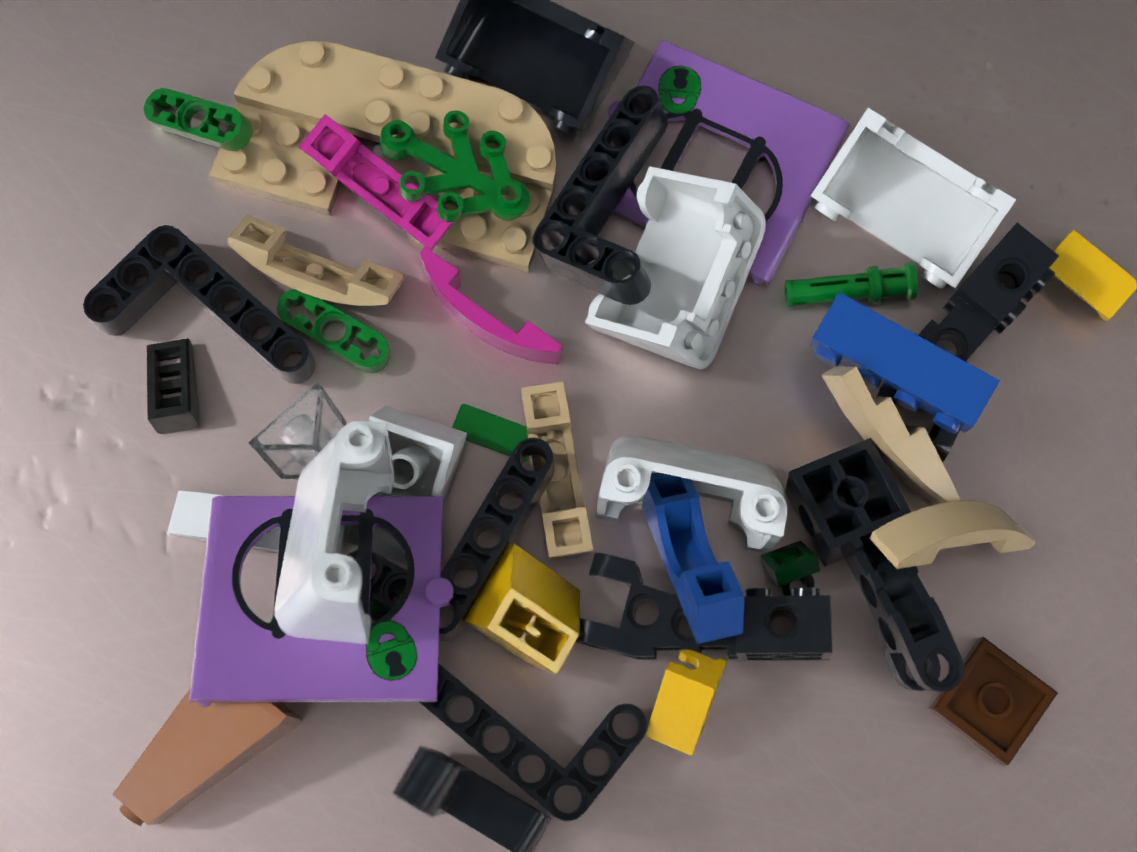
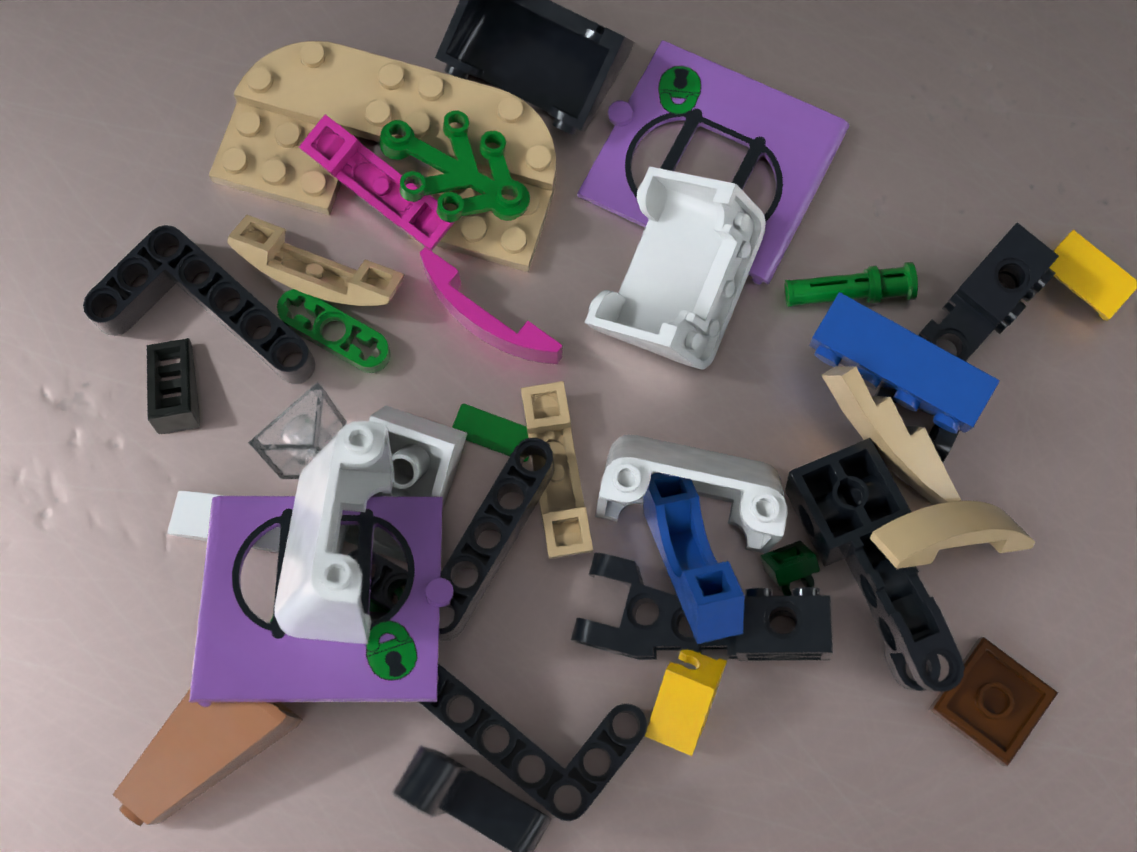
green beam [144,88,253,151] -> none
yellow slope [464,543,580,675] -> none
black beam [532,86,668,305] -> none
white windscreen [811,107,1016,290] -> none

